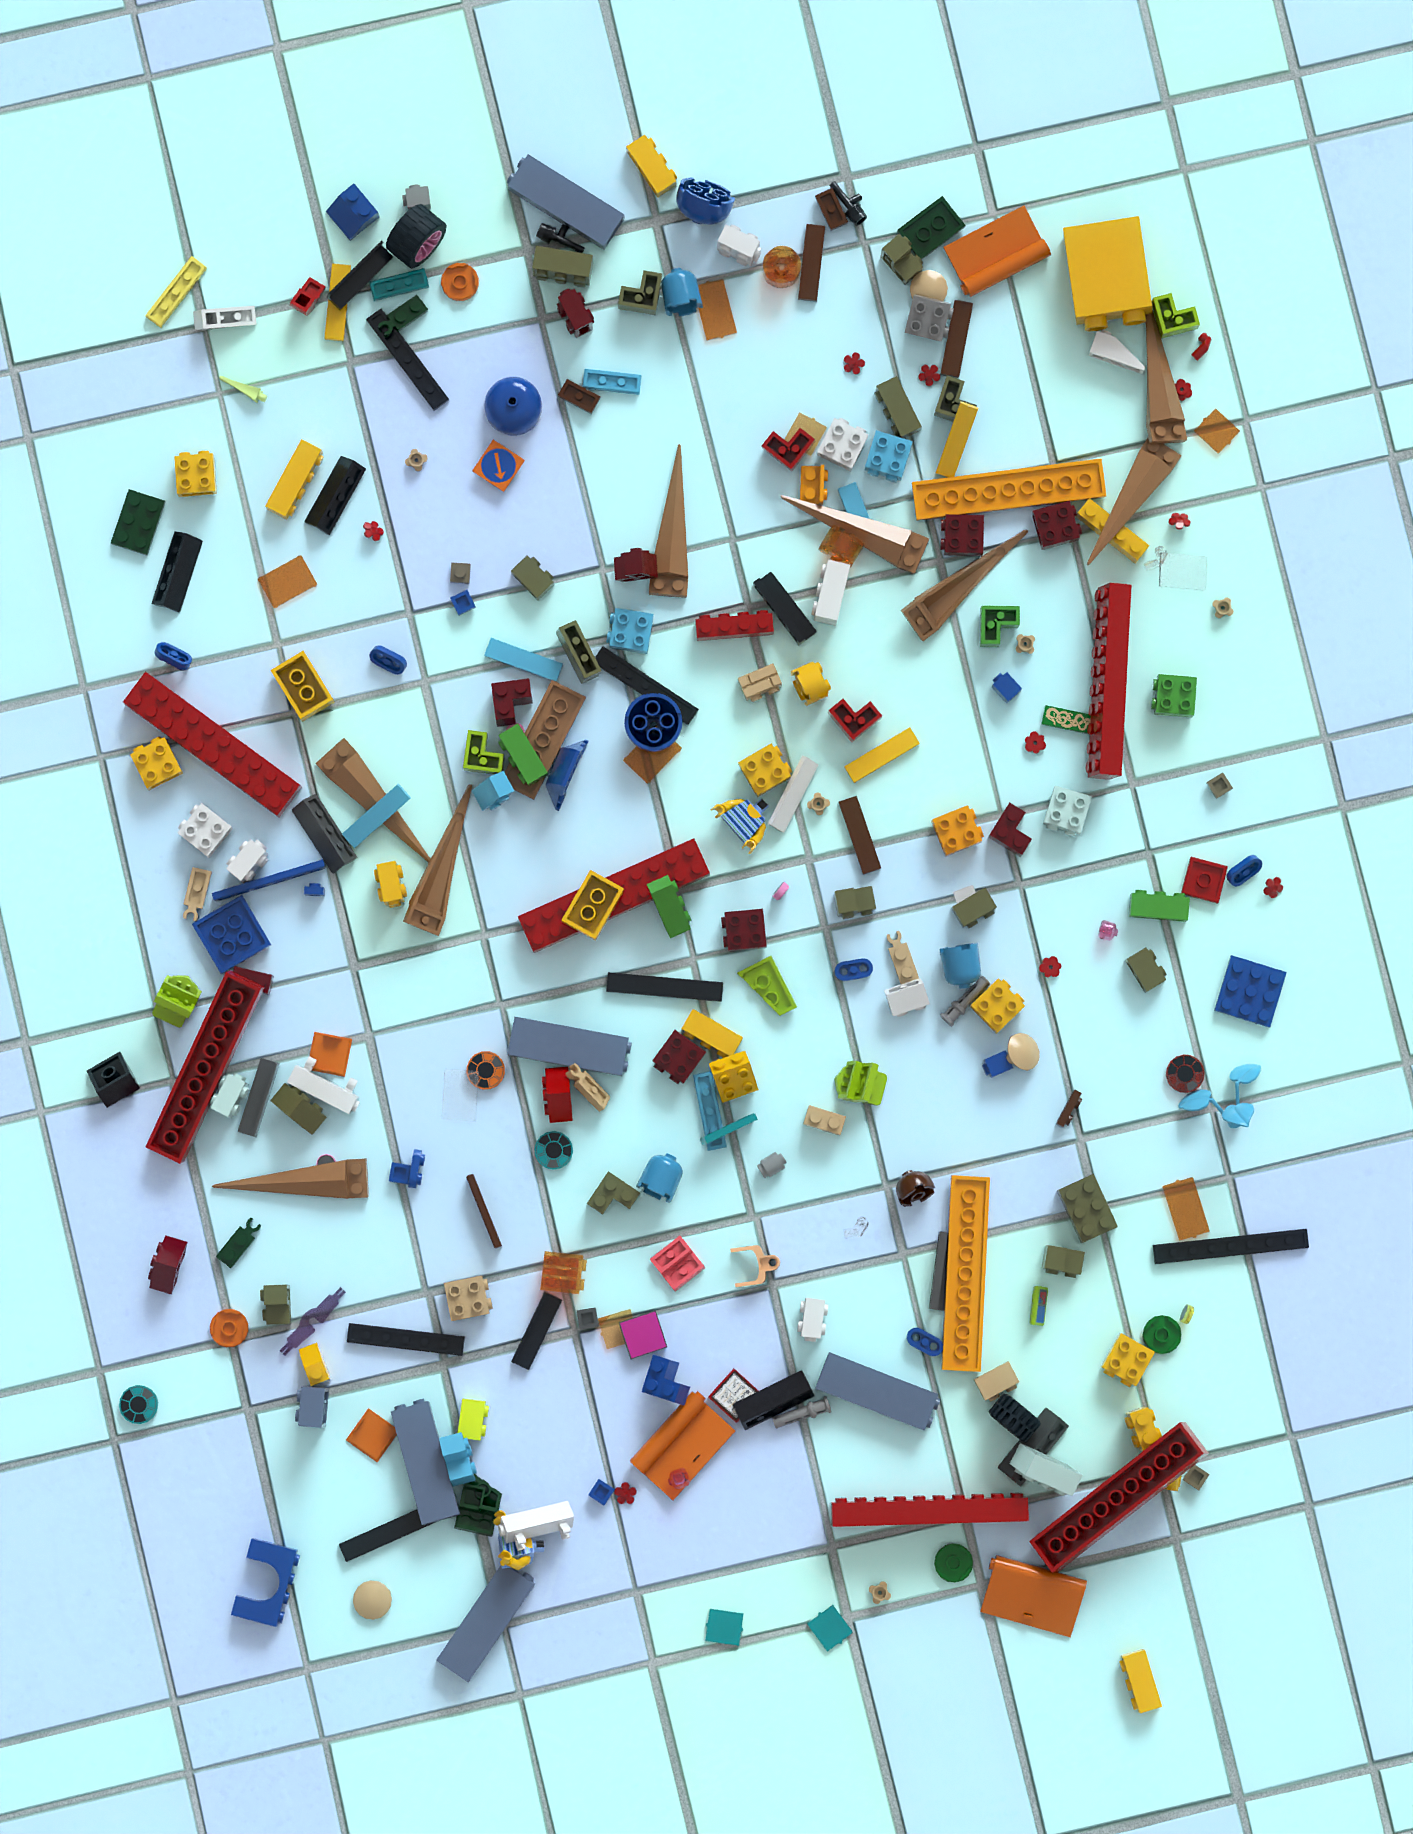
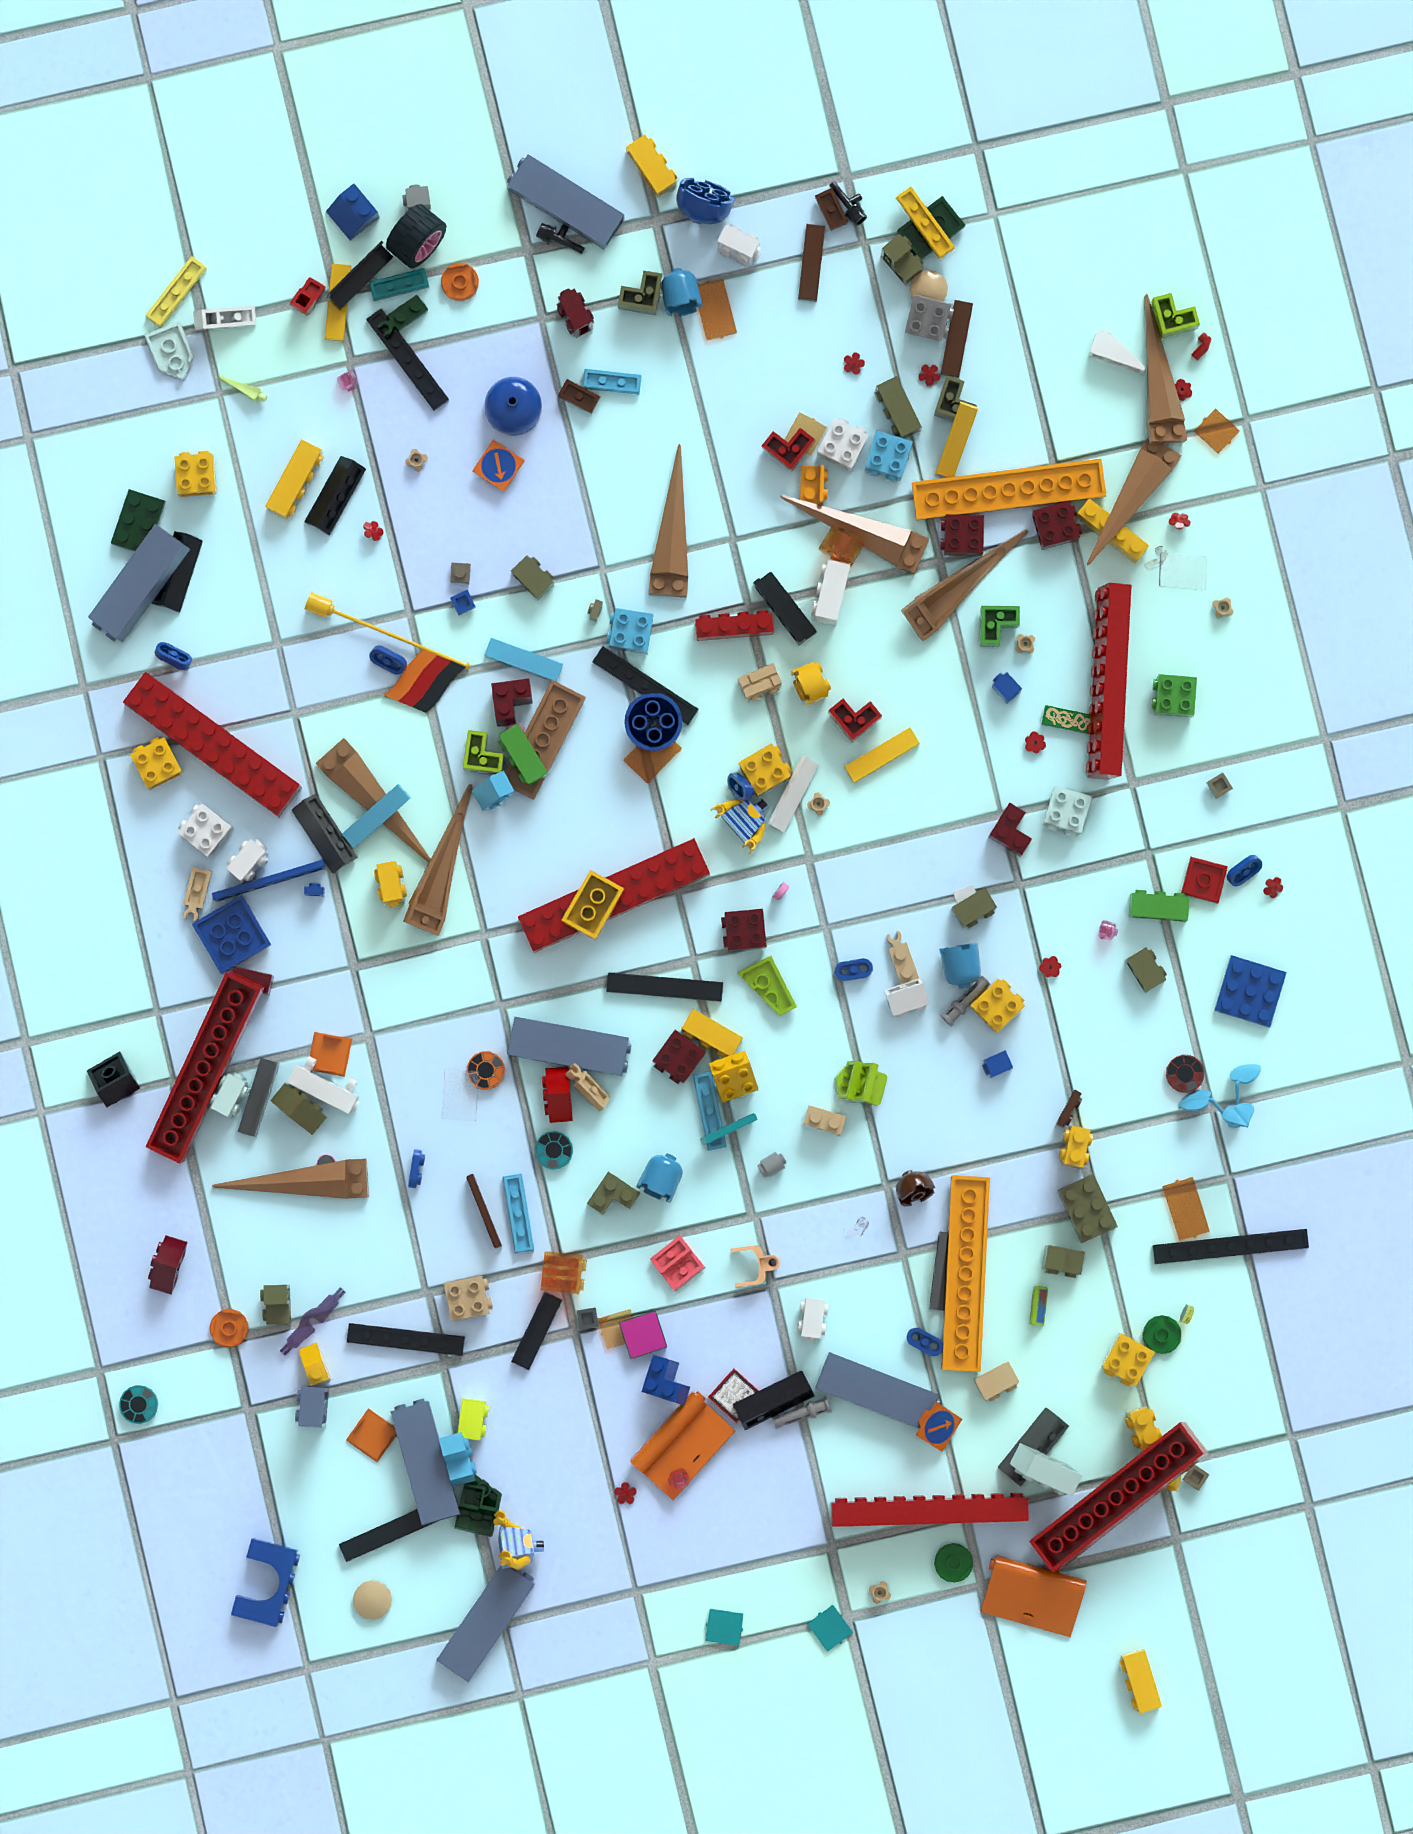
lime piece [152,975,202,1028] -> none
dark green plate [216,1218,262,1268] -> none
clear orange piece [258,555,318,608] -> none
yellow brick [270,651,335,722] -> none
blue plate [389,1162,411,1185] -> none
white brick [498,1501,574,1551] -> none
olive brick [532,246,593,287] -> none
blue wedge [545,739,589,811] -> none
olive brick [556,620,602,684] -> none
blue plate [588,1479,615,1505] -> none
dark red brick [614,548,658,582] -> none
bright green brick [647,875,692,938] -> none
clear orange brick [762,246,801,288] -> none
olive brick [833,886,876,919] -> none
medium azure tile [838,482,870,519] -> none
reddish brown tile [838,796,881,875] -> none
light orange brick [931,805,984,857] -> none
orange door [943,205,1051,297] -> none
black wheel [988,1393,1041,1442] -> none
tan dish [1006,1033,1040,1071] -> none
yellow brick [1063,216,1152,332] -> none
none -> sand blue brick [88,524,190,642]
none -> light aqua tile [144,321,194,381]
none -> flag [304,592,470,713]
none -> clear pink piece [336,371,358,392]
none -> medium azure tile [503,1173,534,1253]
none -> dark tan plate [587,599,603,622]
none -> blue plate [727,772,754,801]
none -> yellow tile [895,187,955,260]
none -> piece [915,1402,962,1452]
none -> yellow brick [1059,1125,1093,1169]

